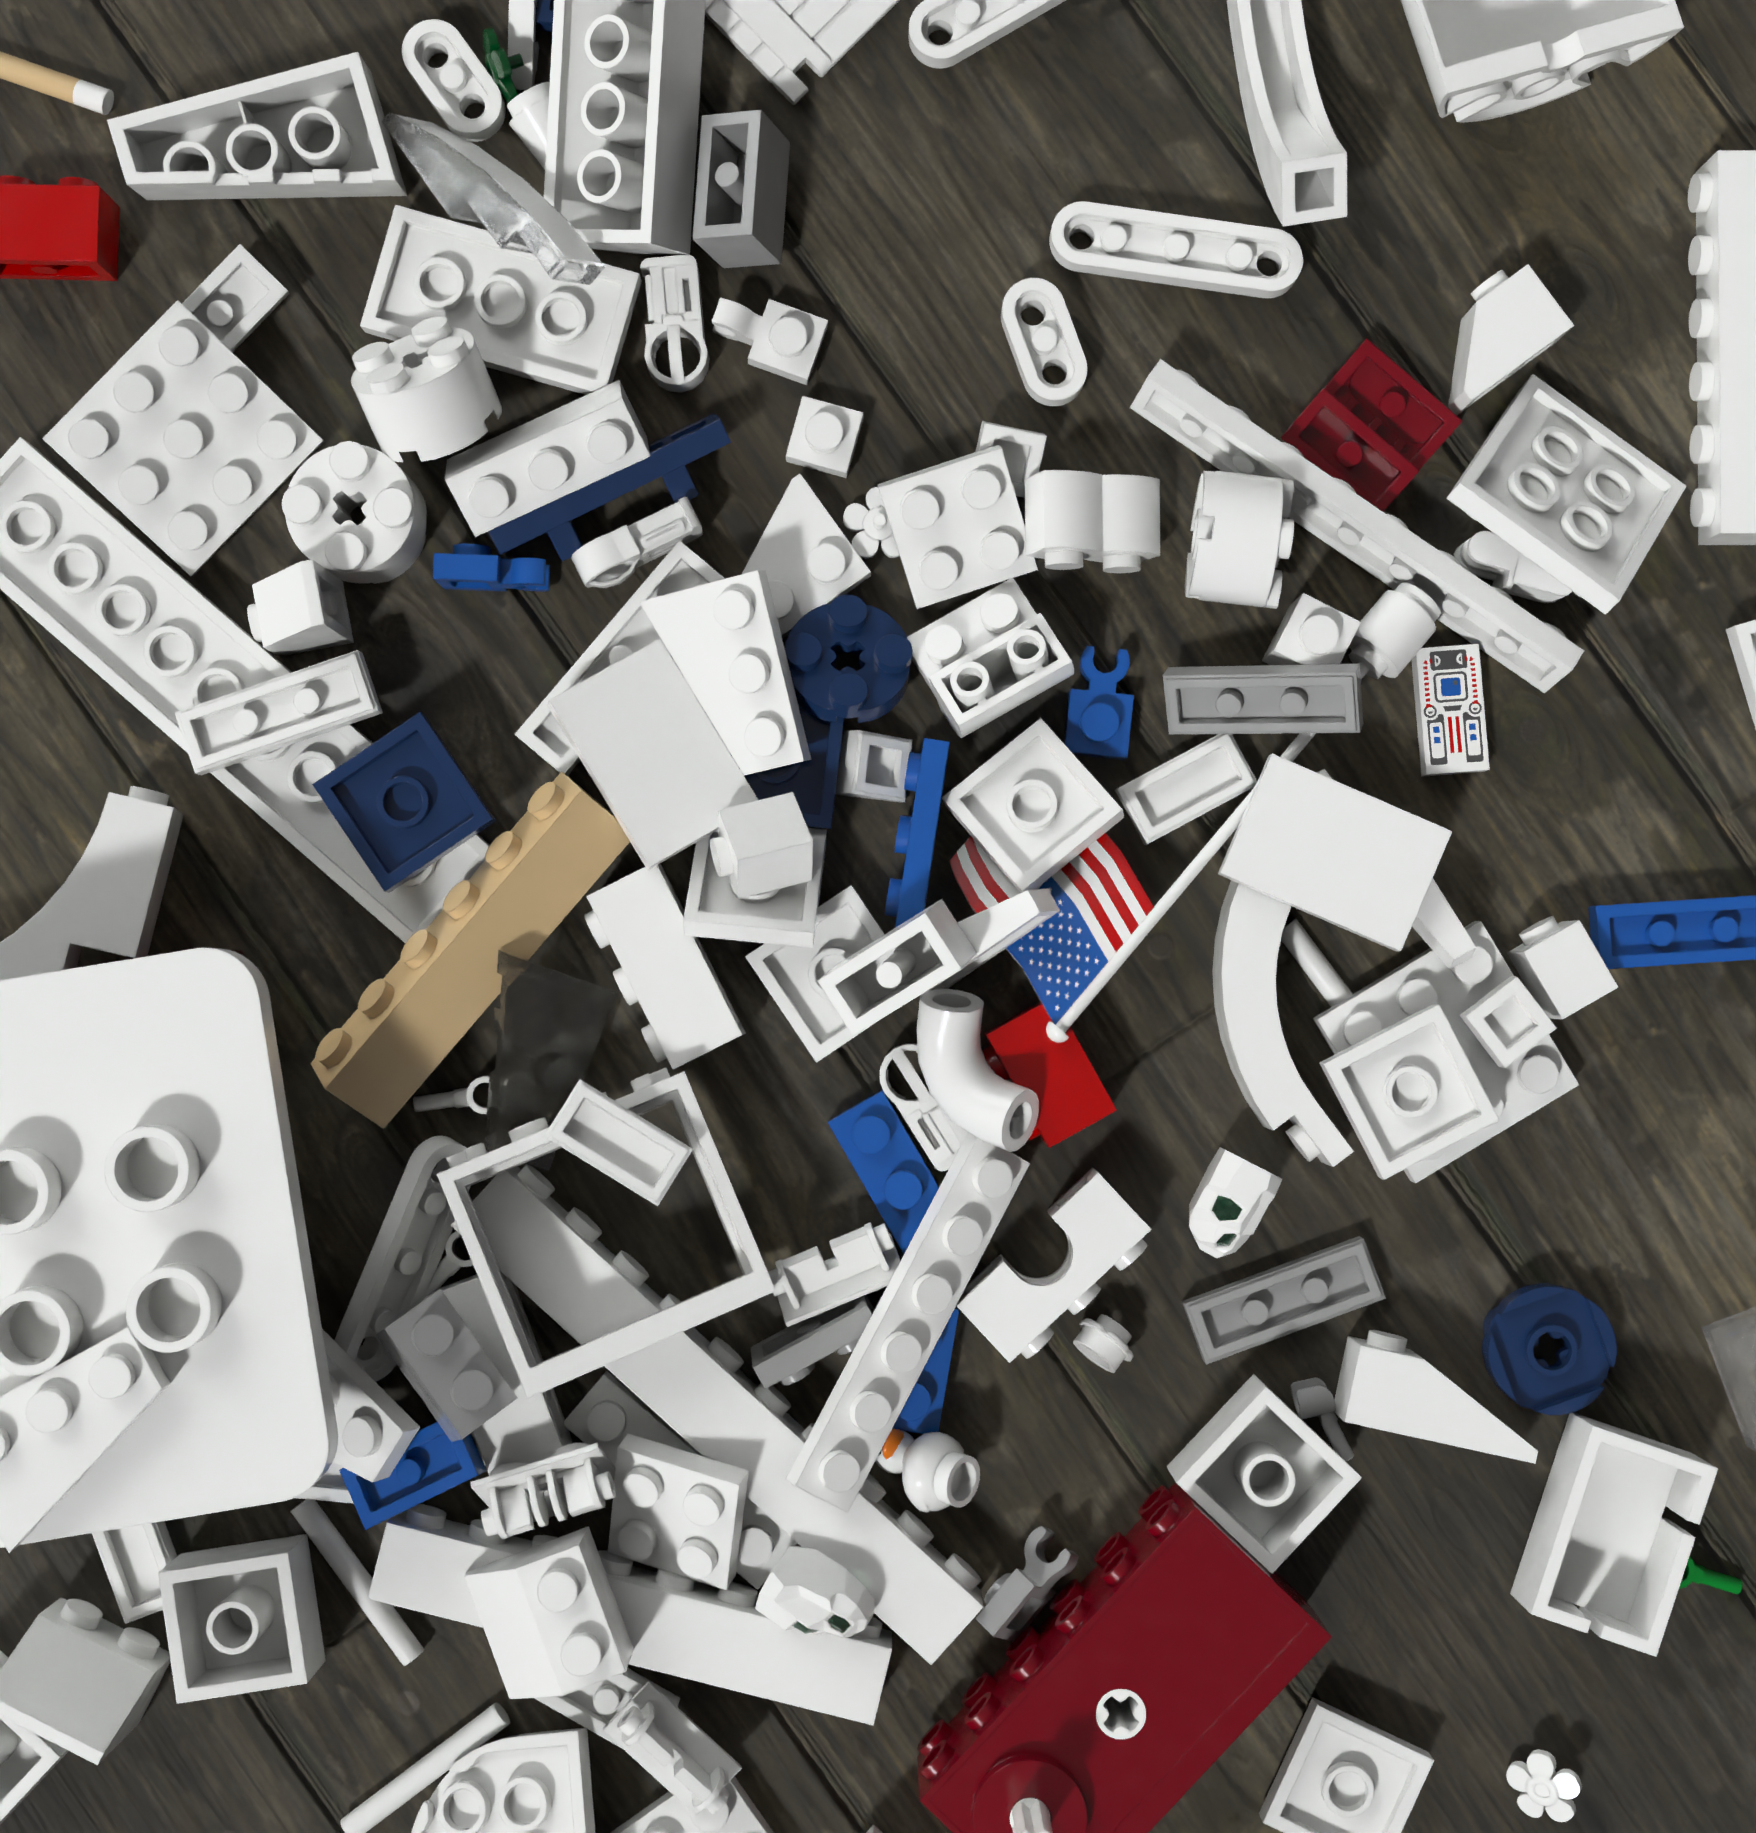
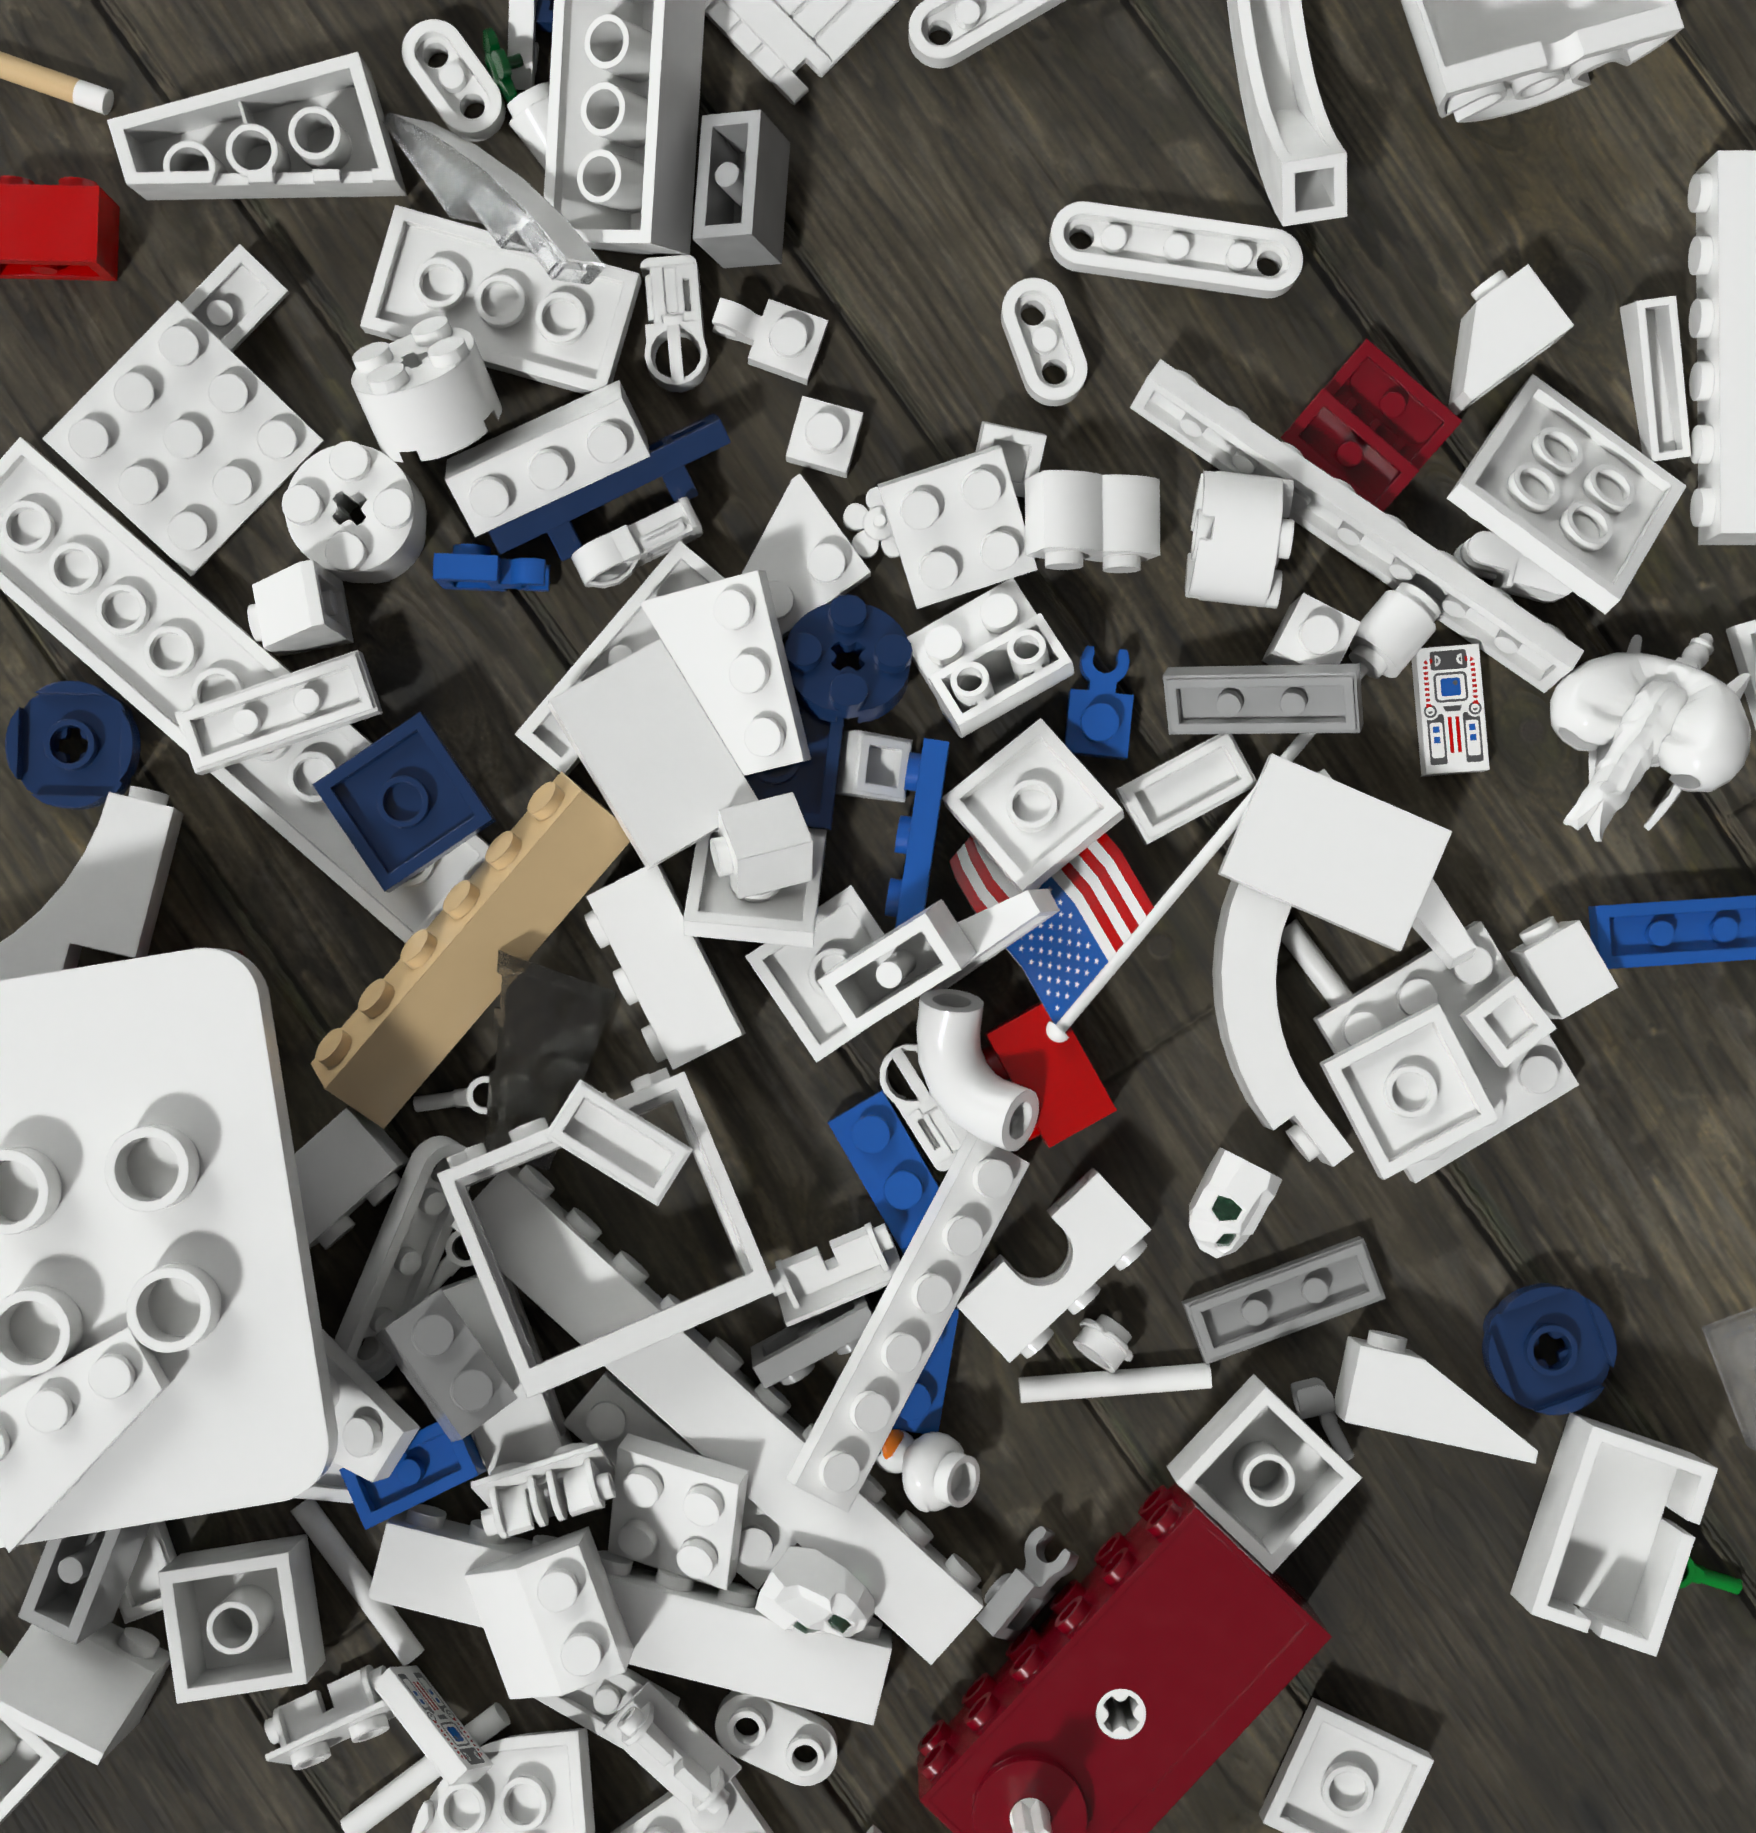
white plant [1506,1749,1582,1822] -> none
none -> dark blue plate [5,681,141,810]
none -> light grey brick [18,1523,151,1645]
none -> white hinge [264,1665,396,1770]
none -> white brick [295,1107,409,1250]
none -> white tile [373,1665,493,1786]
none -> white plate [715,1691,838,1786]
none -> white bar [1018,1363,1212,1403]
none -> white hair [1550,633,1751,842]
none -> white piece [1619,295,1691,462]

